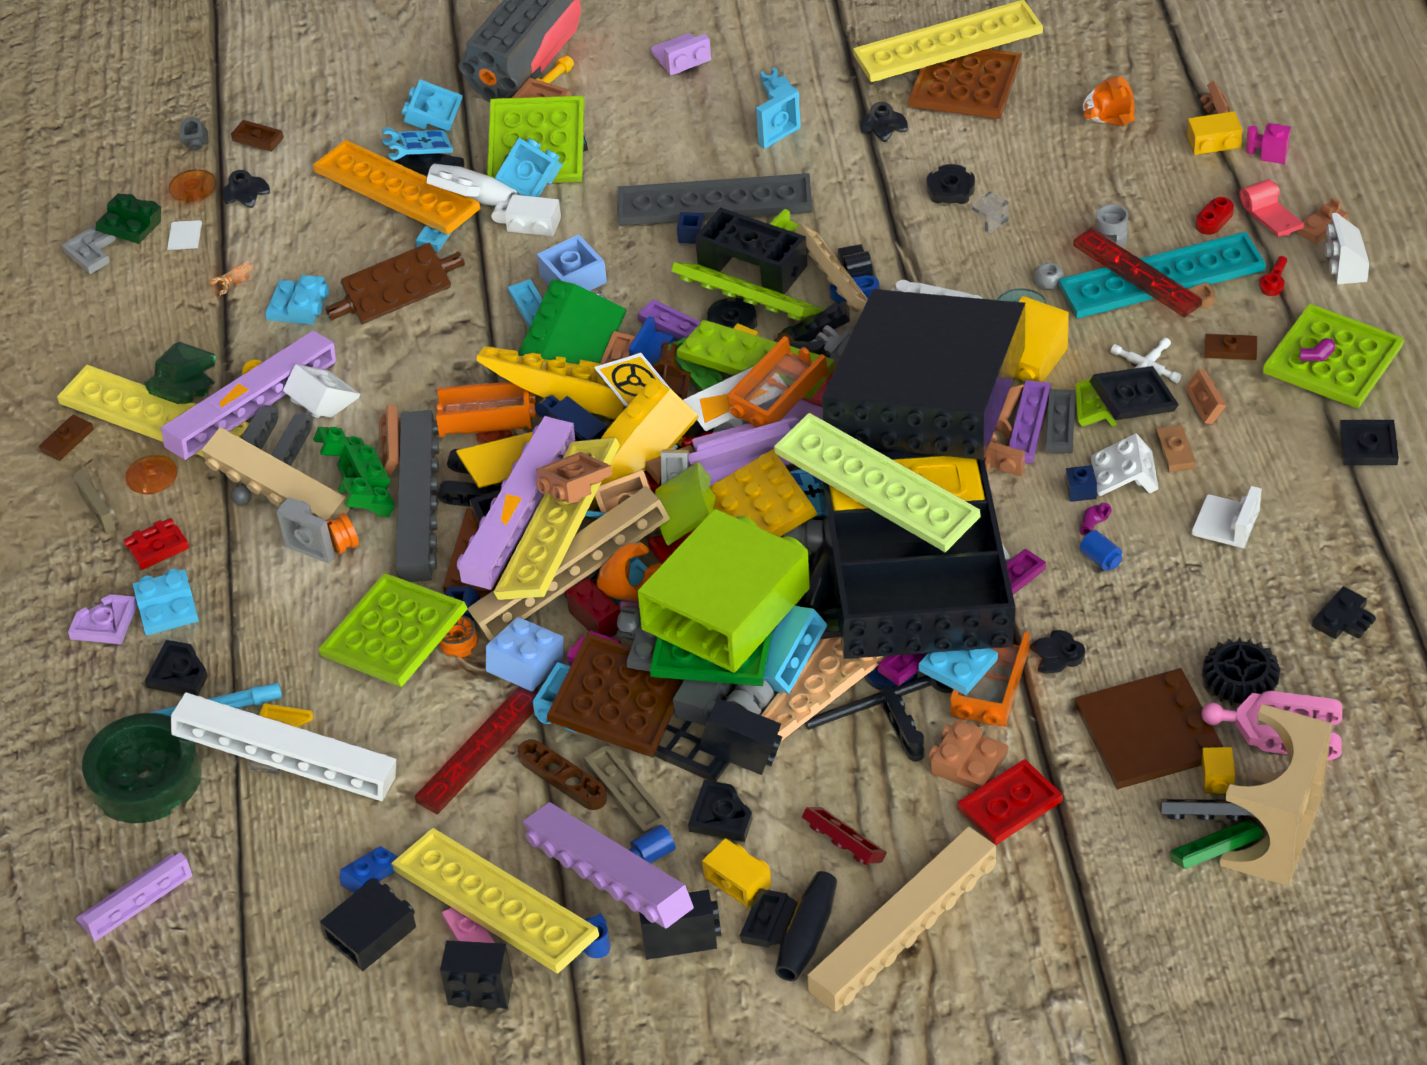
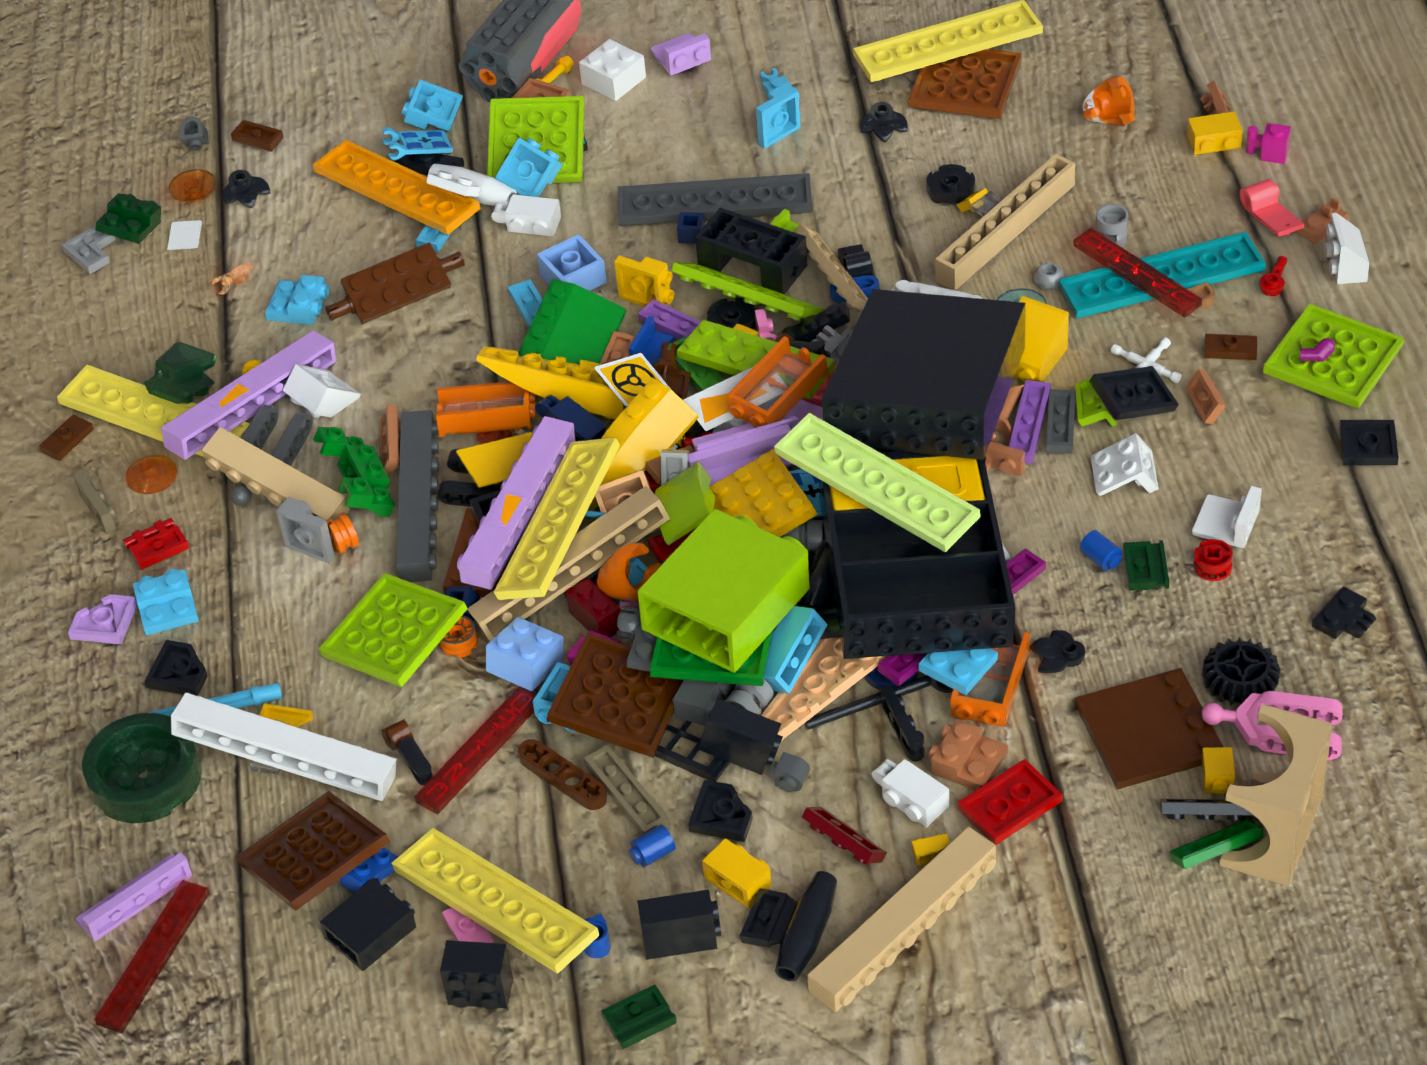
lavender brick [523,802,694,929] -> none
nougat plate [536,452,612,503] -> none
dark blue plate [1066,465,1097,502] -> none
magenta arm [1080,502,1112,536] -> none
medium nougat plate [1156,425,1196,472] -> none
red plate [1196,197,1234,235] -> none
none -> clear red tile [94,880,210,1034]
none -> reddish brown plate [236,791,390,911]
none -> black piece [381,719,433,785]
none -> white brick [579,39,646,101]
none -> dark green plate [601,984,677,1050]
none -> yellow plate [614,255,675,307]
none -> bright pink plate [755,309,777,341]
none -> dark grey plate [770,752,810,792]
none -> white brick [872,759,949,828]
none -> yellow piece [912,833,950,866]
none -> tan brick [935,154,1075,291]
none -> yellow plate [957,188,990,213]
none -> dark green plate [1123,540,1169,591]
none -> red wheel [1194,539,1233,581]

